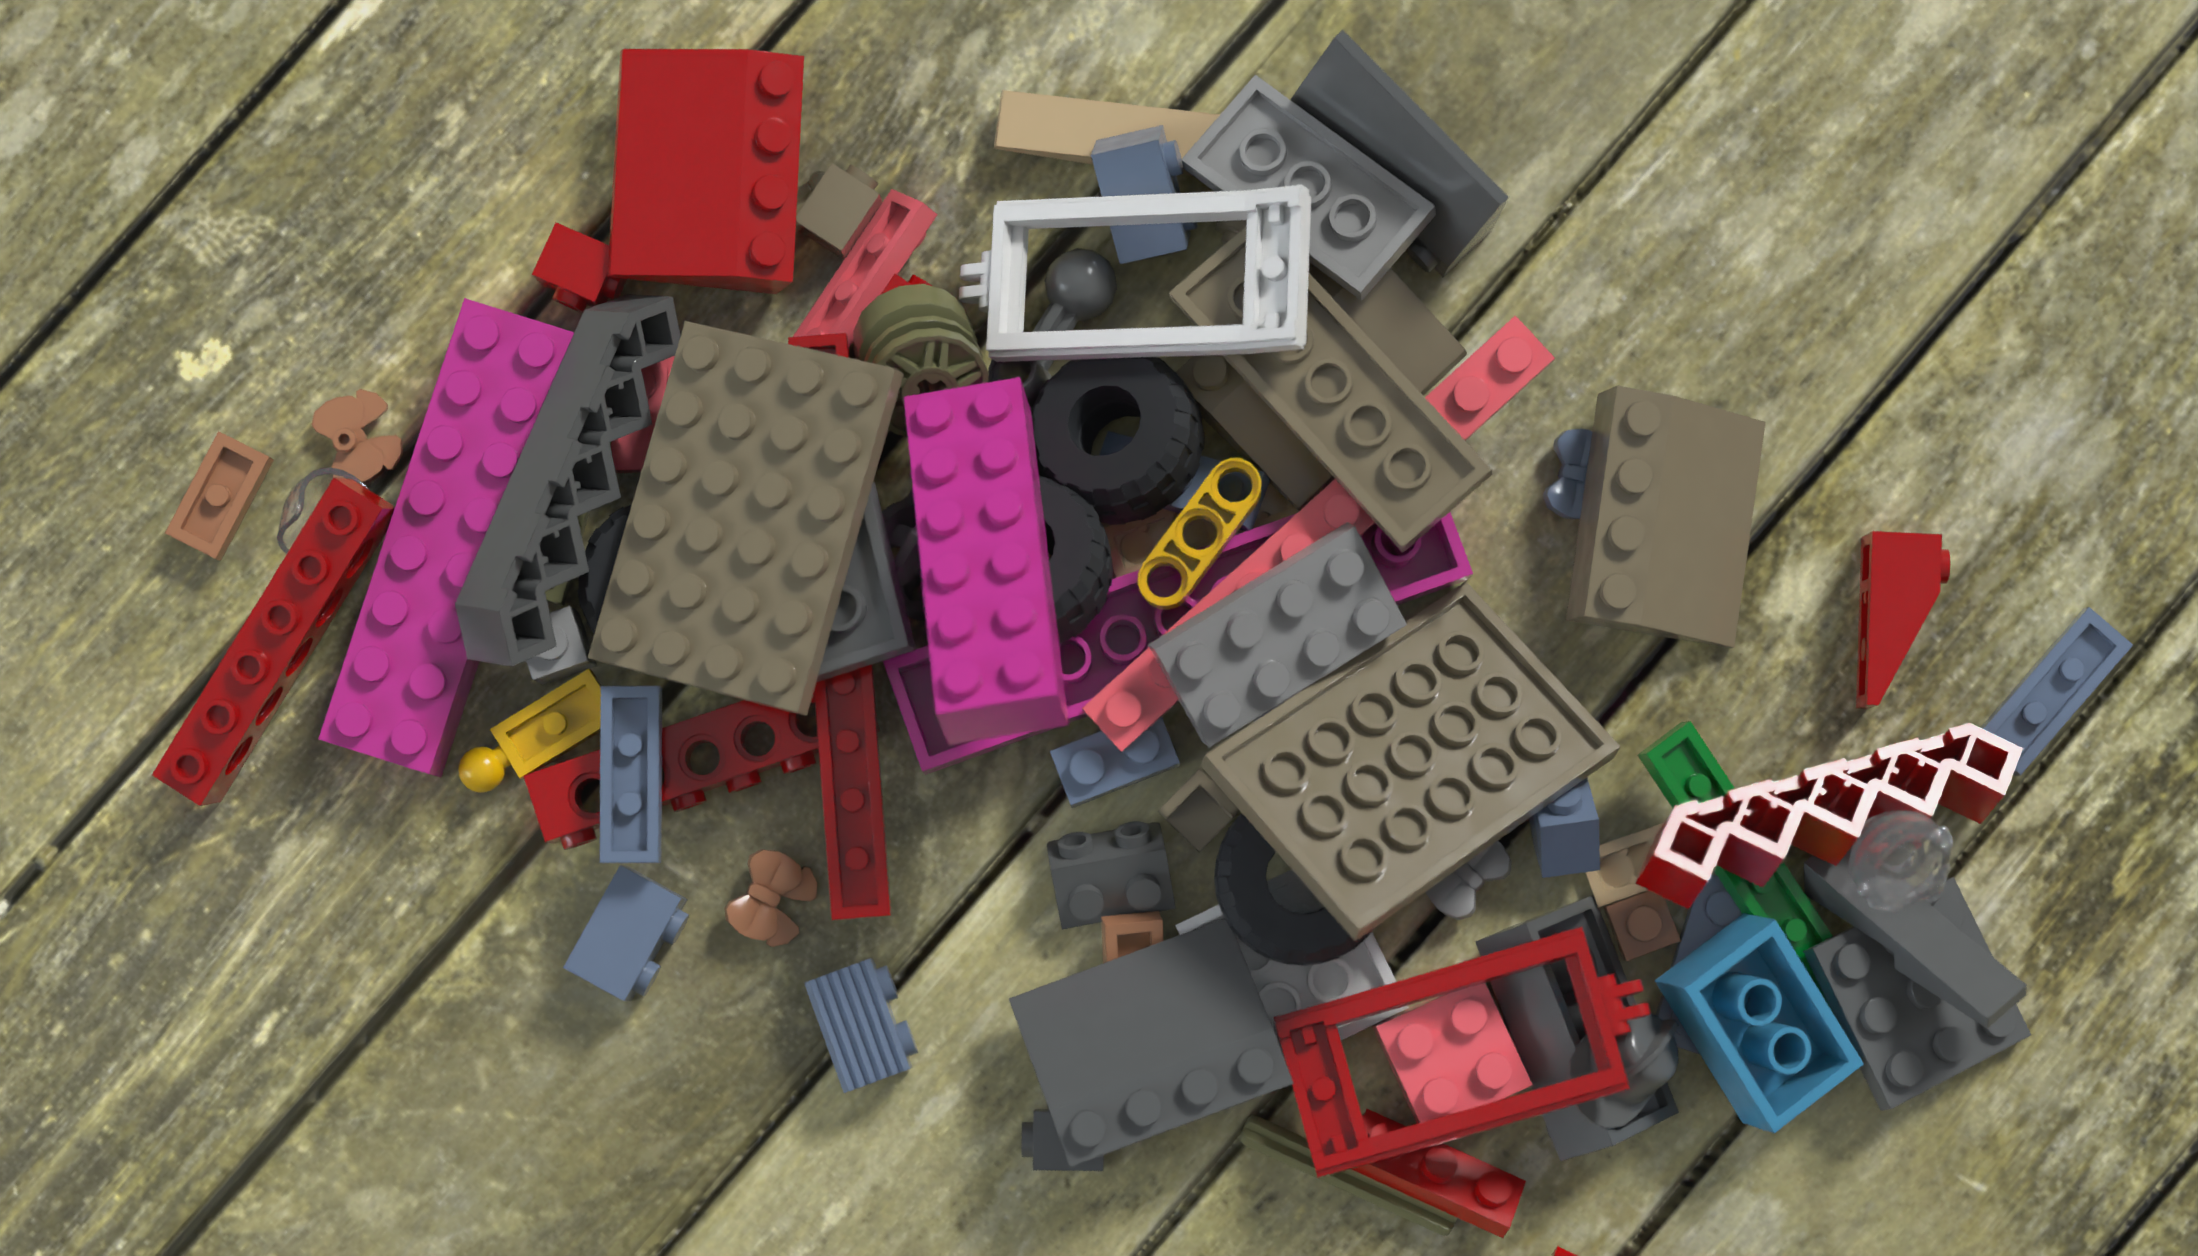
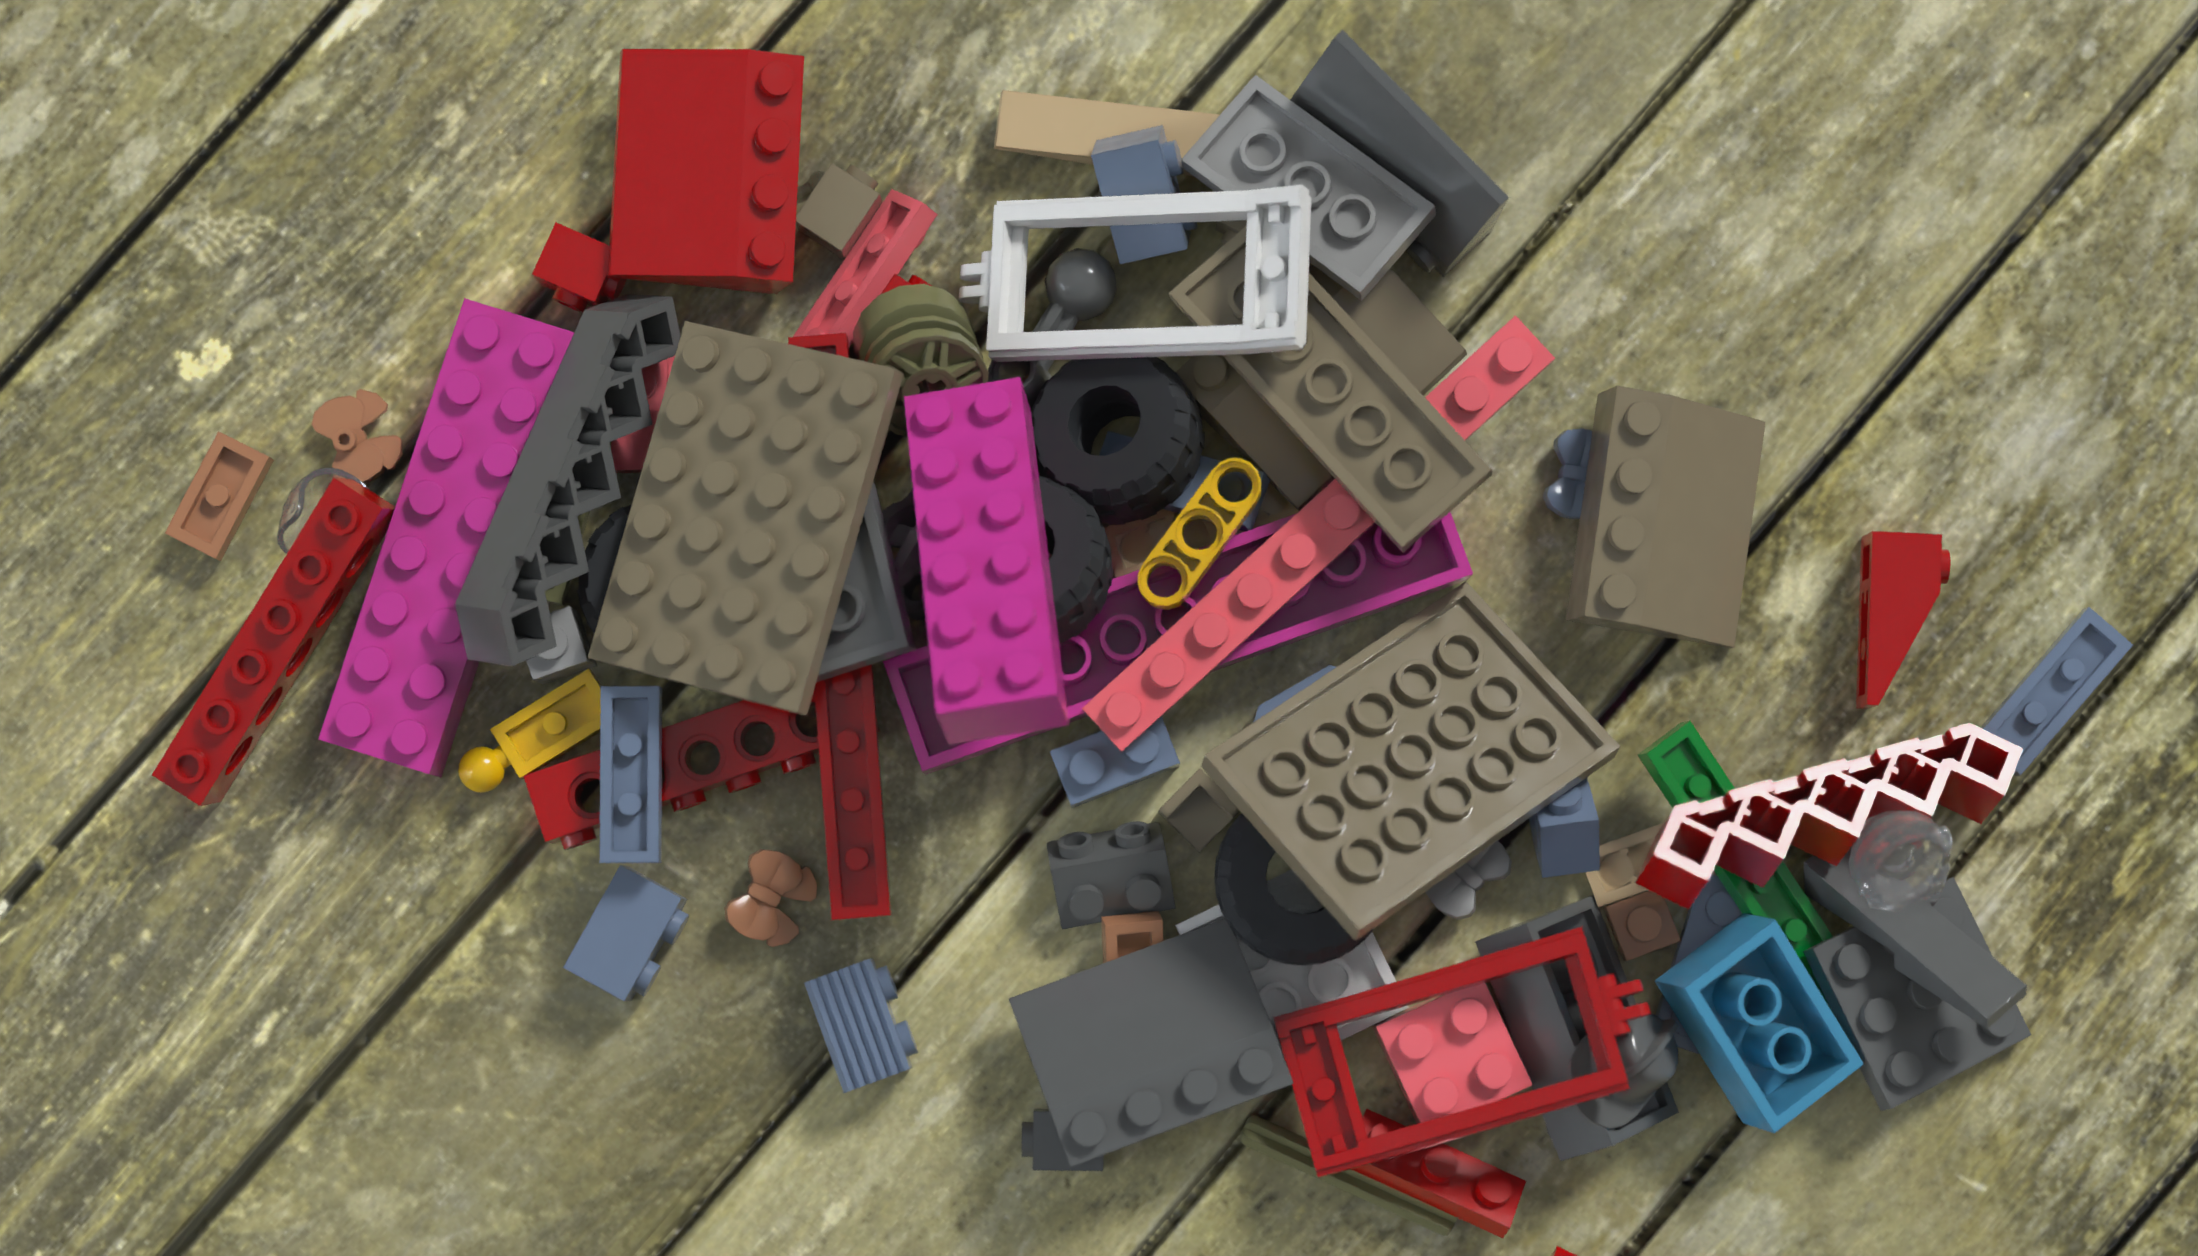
light grey plate [1148,522,1407,747] -> none

